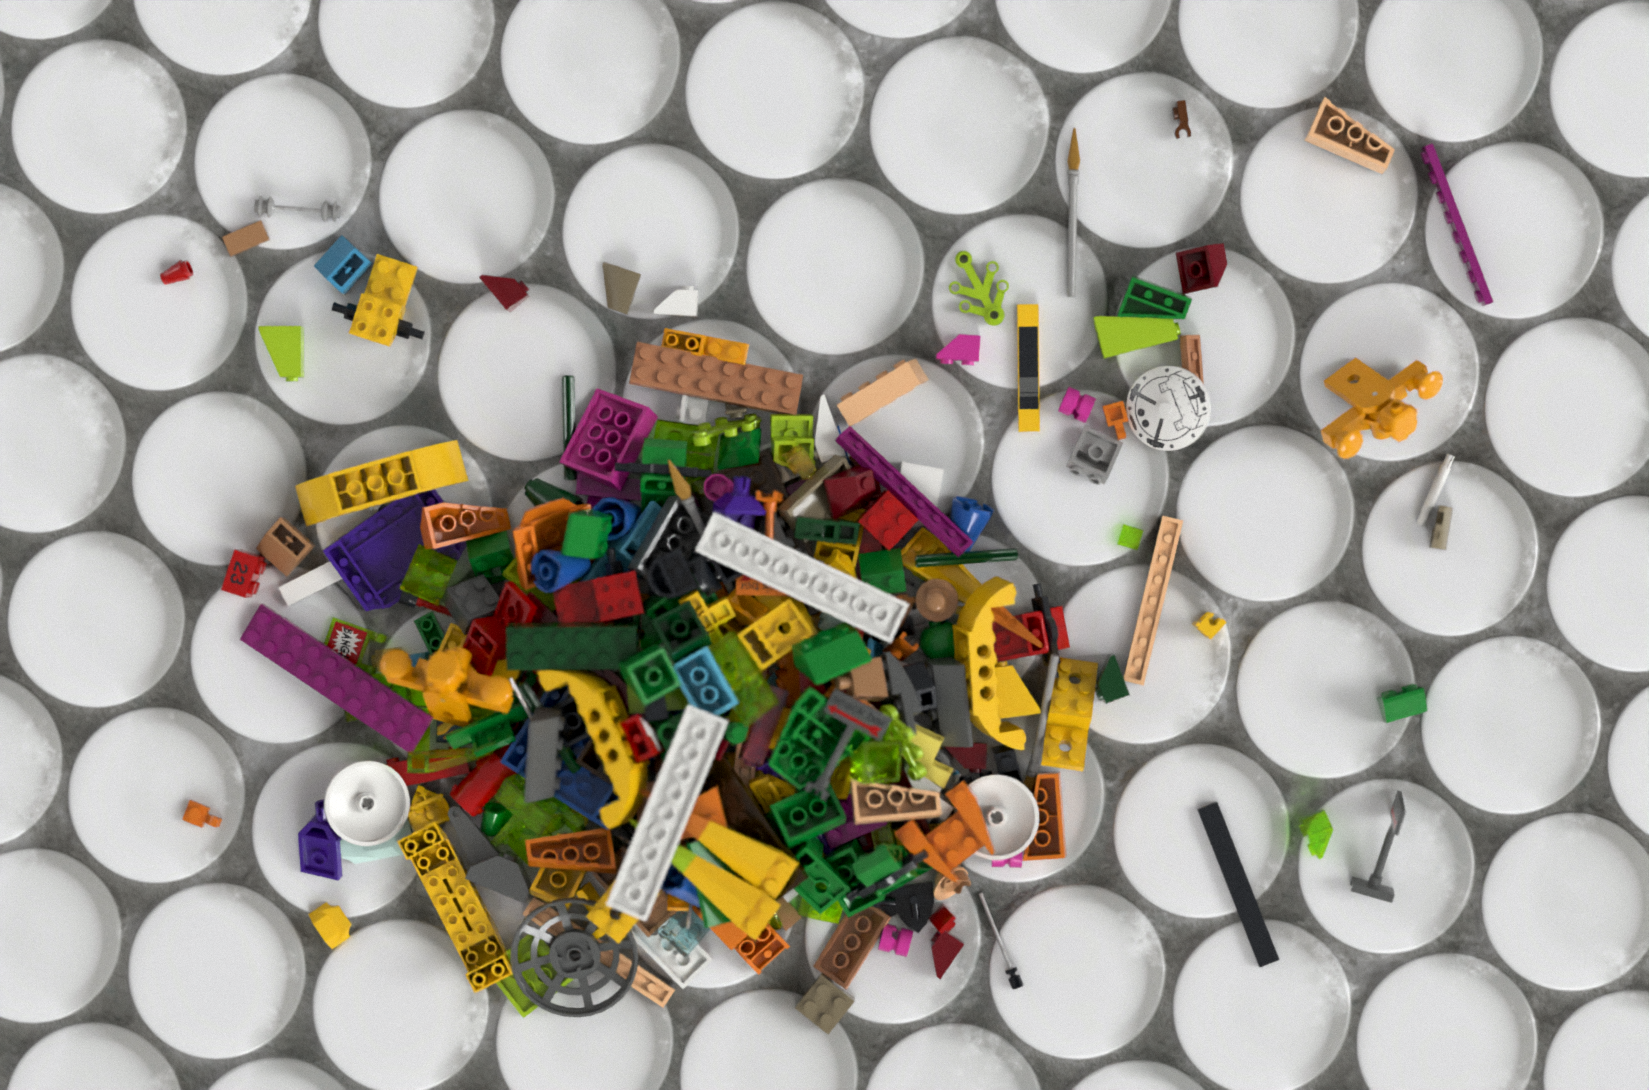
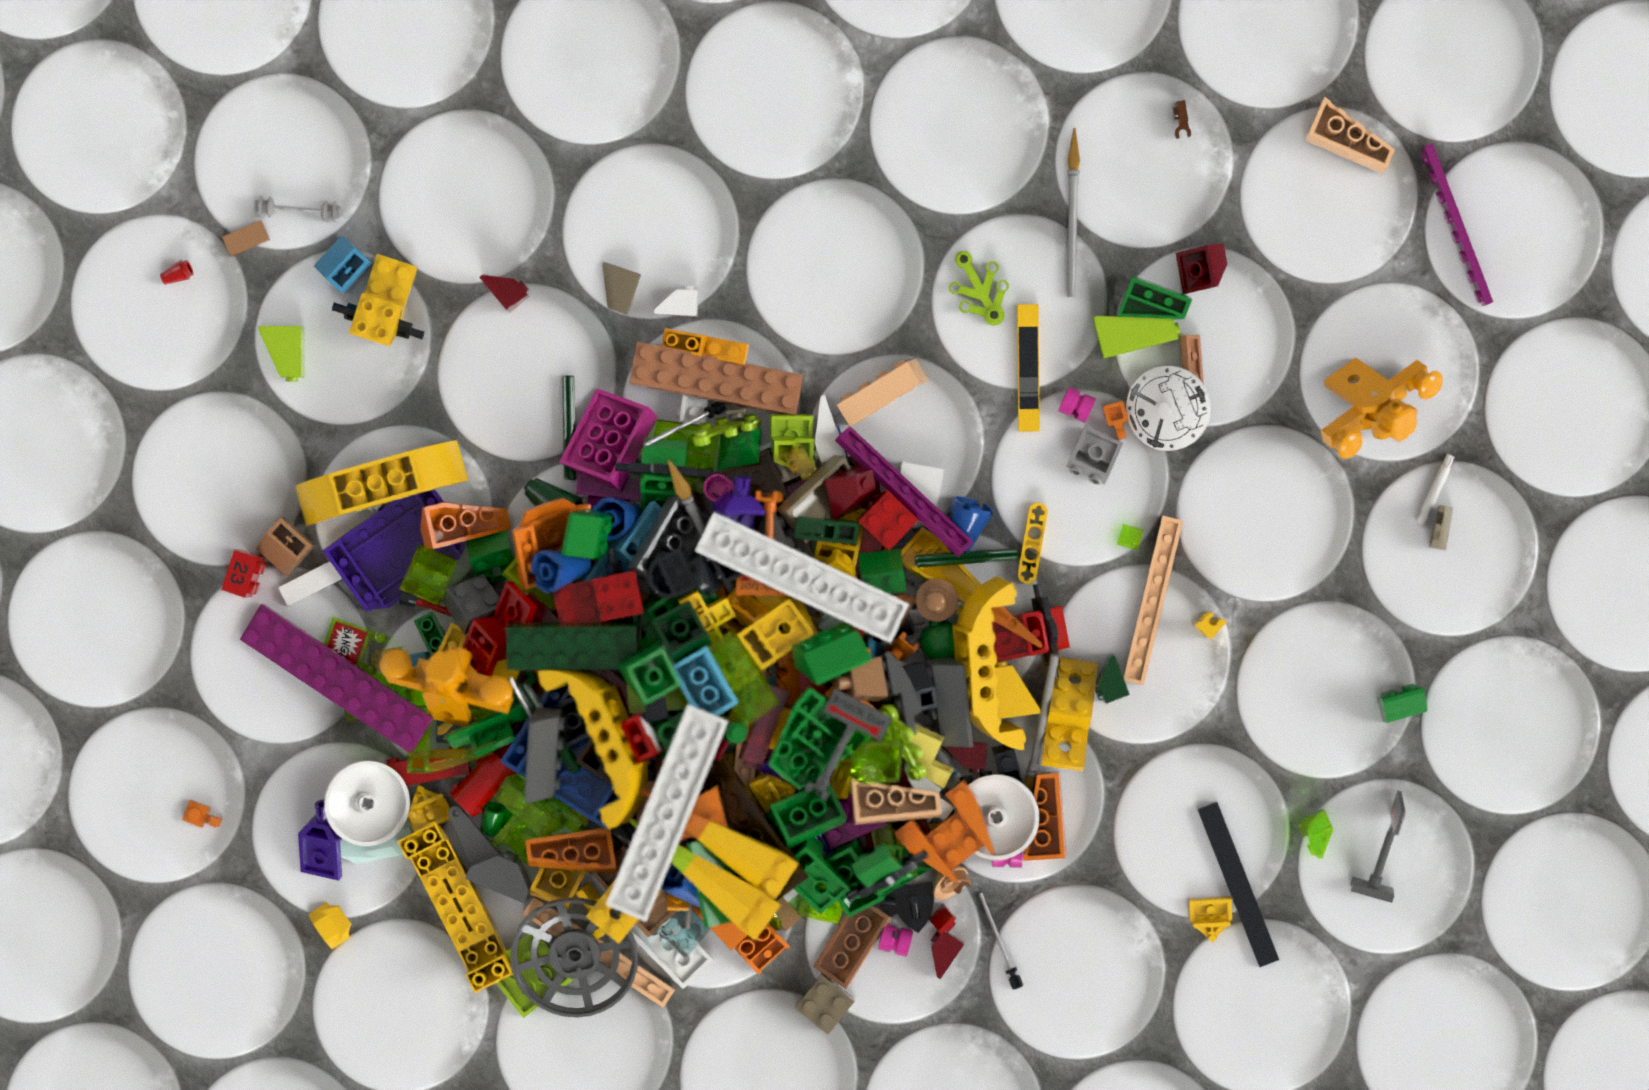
dark pink slope [936,334,981,366] -> none
none -> piece [644,402,727,447]
none -> yellow beam [1018,503,1048,584]
none -> yellow slope [1188,896,1232,943]

